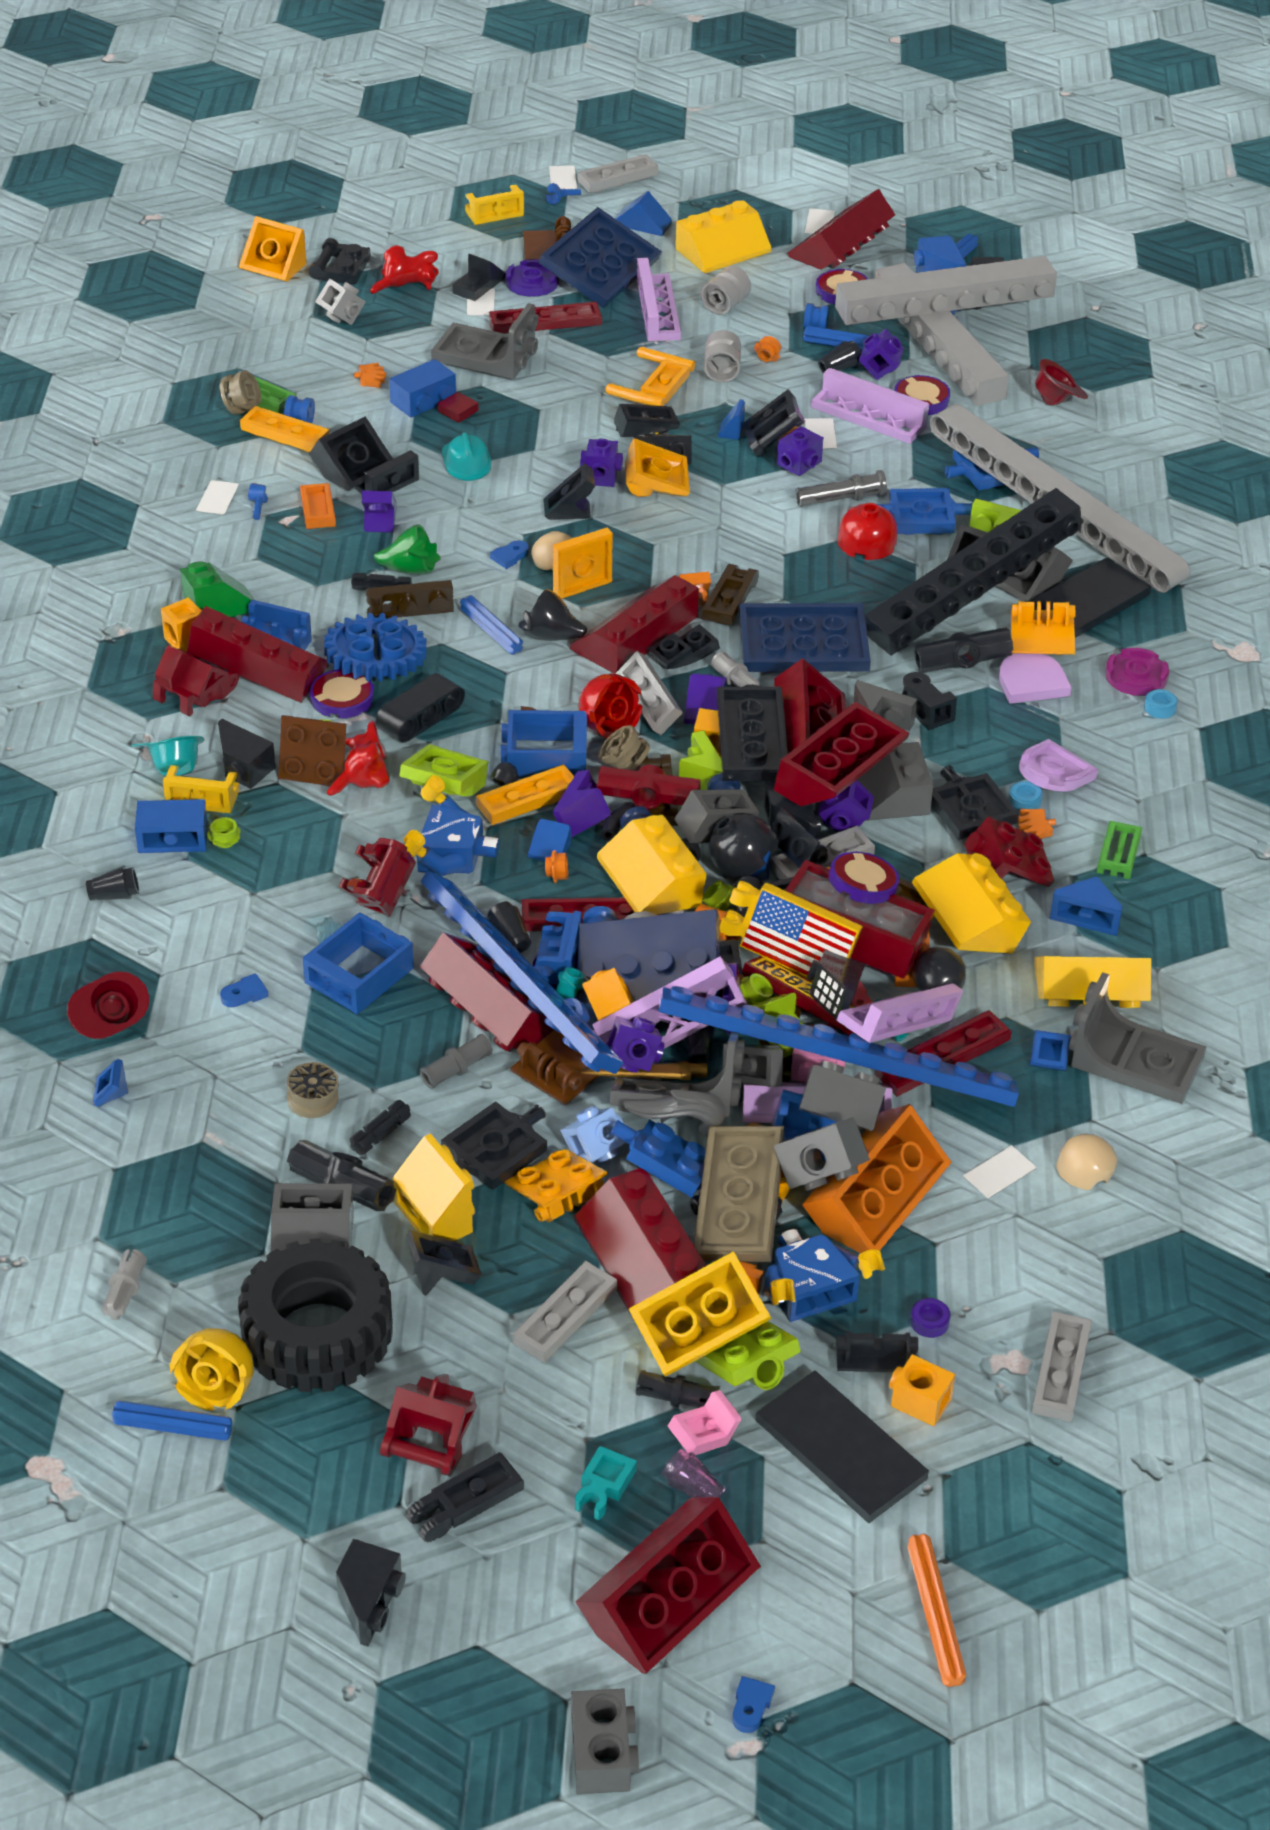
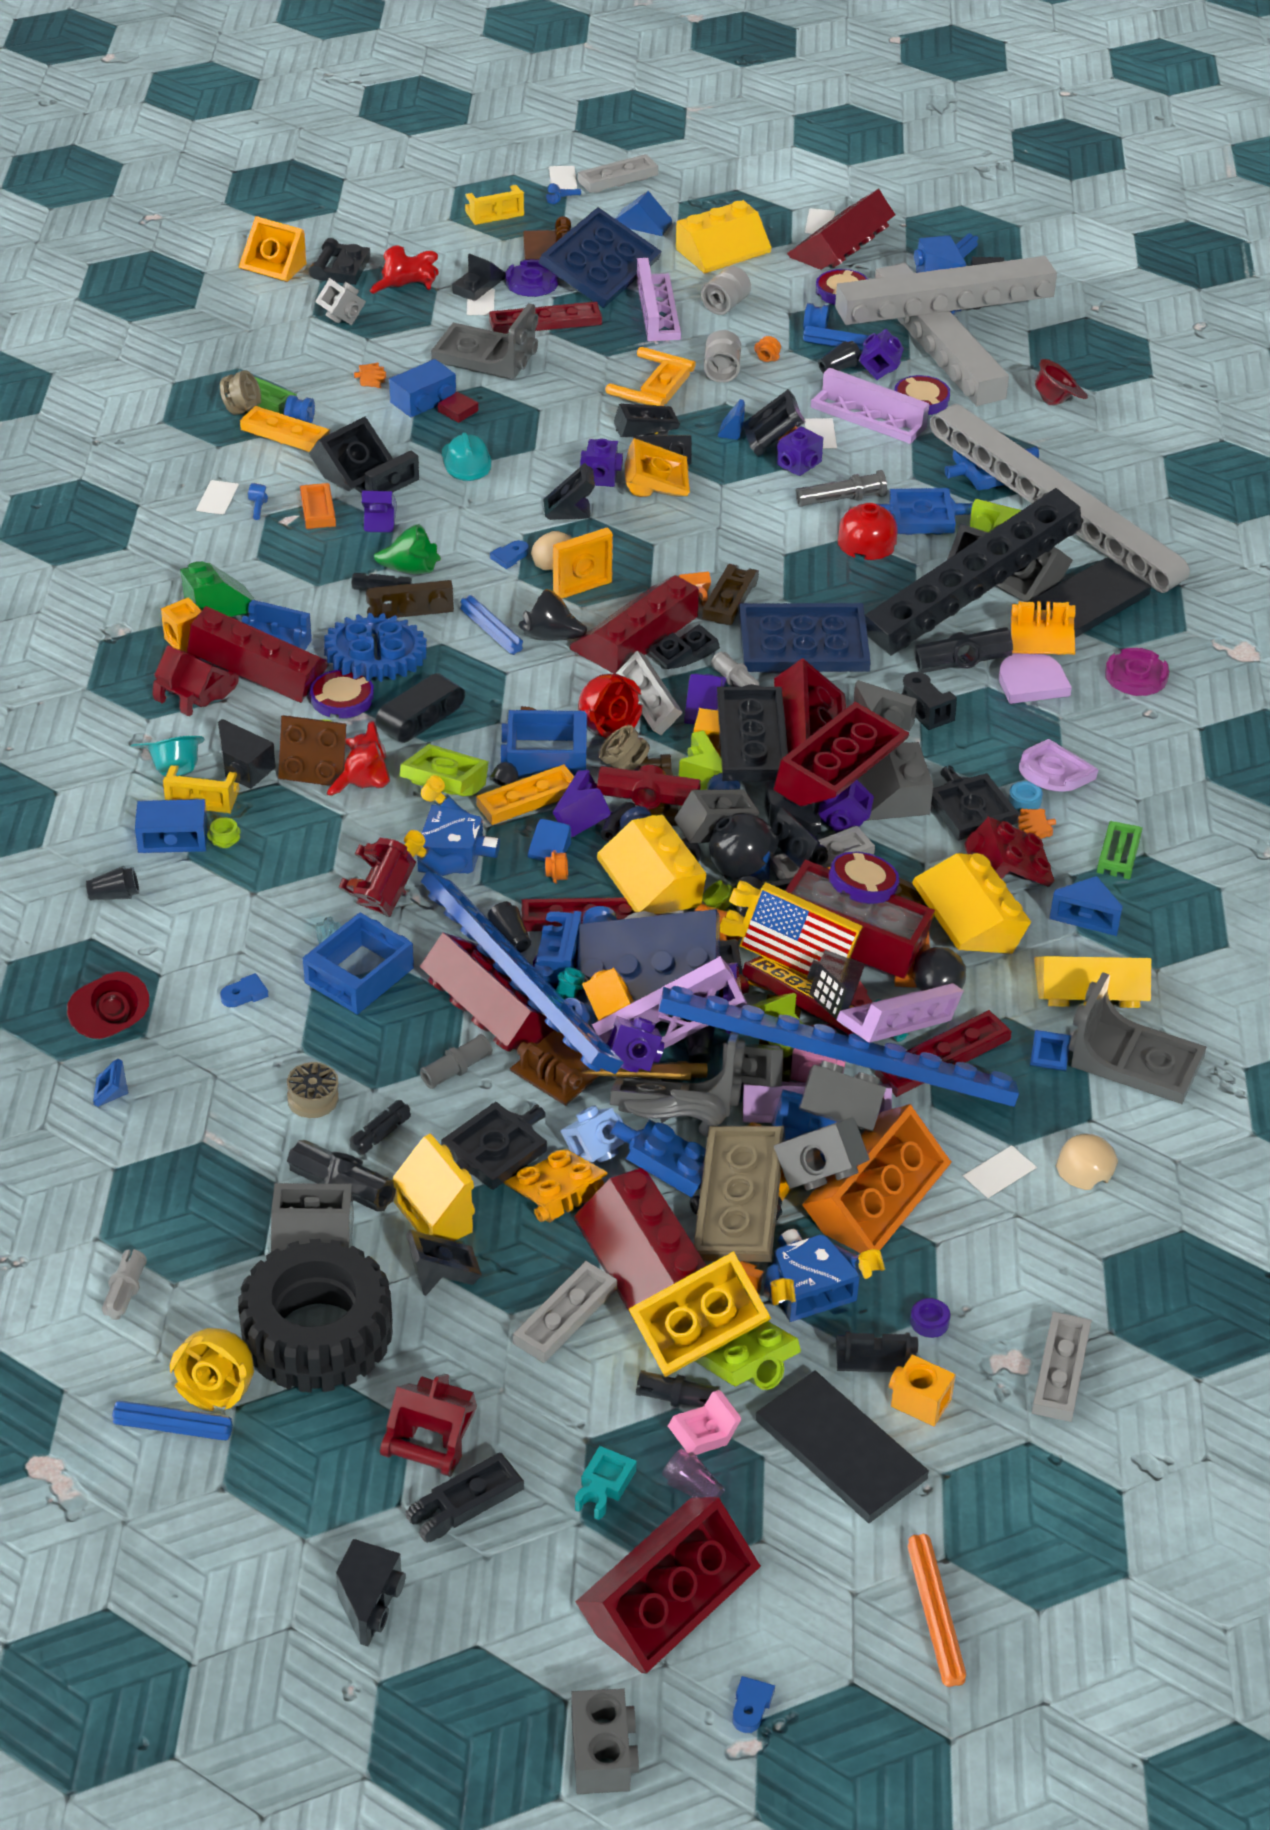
lime plate [739,974,773,1005] -> none
dark azure tile [1144,689,1178,719] -> none

